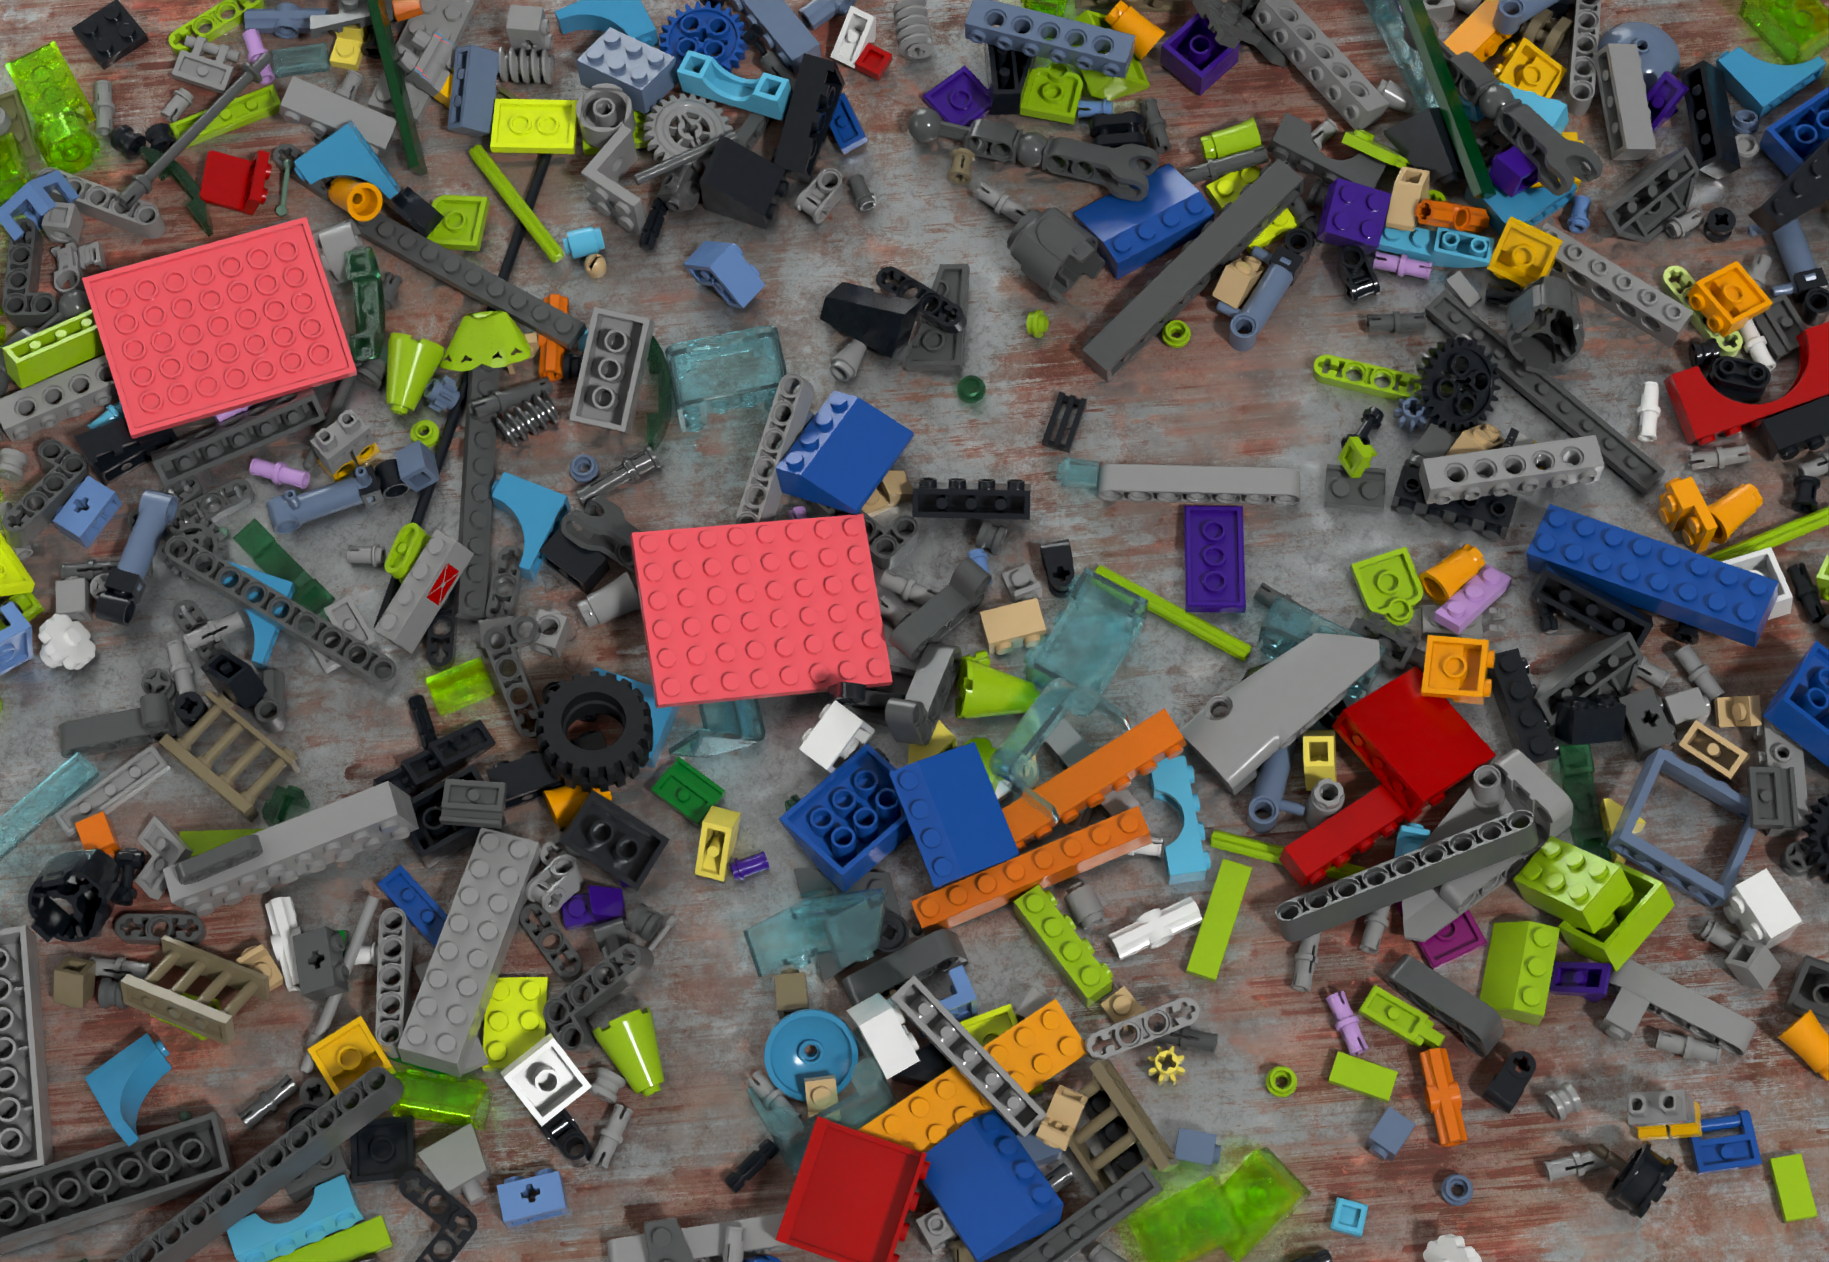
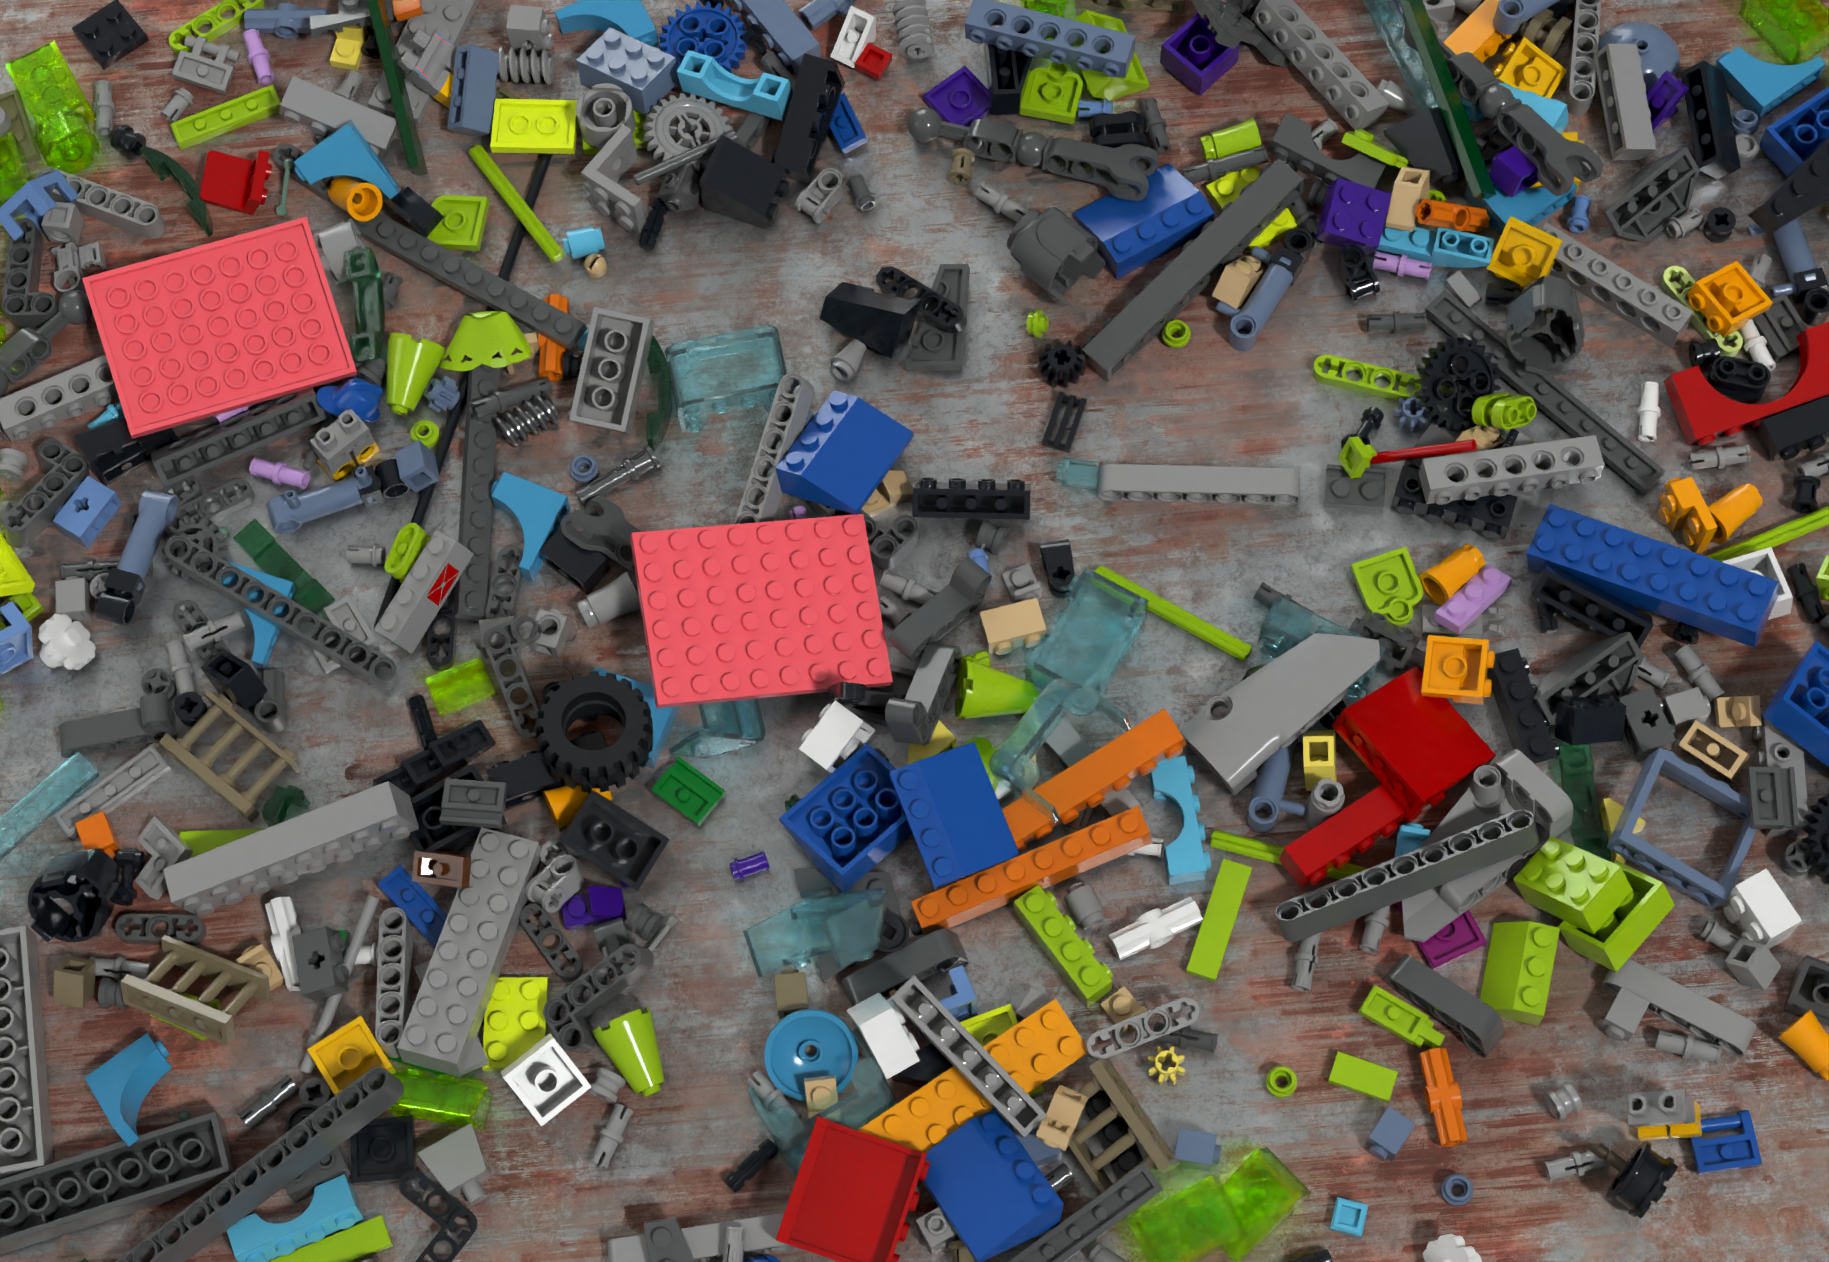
lime brick [2,309,105,389] -> none
dark grey bar [116,52,272,210] -> none
black wheel [145,123,177,158] -> none
dark grey beam [175,835,263,885] -> none
clear light blue tile [272,43,330,78] -> none
medium blue brick [496,1168,570,1229] -> none
black piece [537,1108,593,1168] -> none
medium blue brick [683,241,765,308] -> none
light yellow slope [695,806,741,882] -> none
clear green plate [957,375,986,404] -> none
light orange plant [1104,0,1166,61] -> none
dark purple tile [1184,506,1246,613] -> none
lavender pin [1326,991,1369,1056] -> none
black piece [1482,1051,1536,1114] -> none
dark purple slope [1549,961,1612,1003] -> none
lime tile [1768,1153,1818,1223] -> none
none -> blue piece [316,378,383,422]
none -> reddish brown slope [412,850,471,888]
none -> black gear [1038,339,1086,389]
none -> red bar [1370,439,1477,465]
none -> lime brick [1472,392,1537,430]

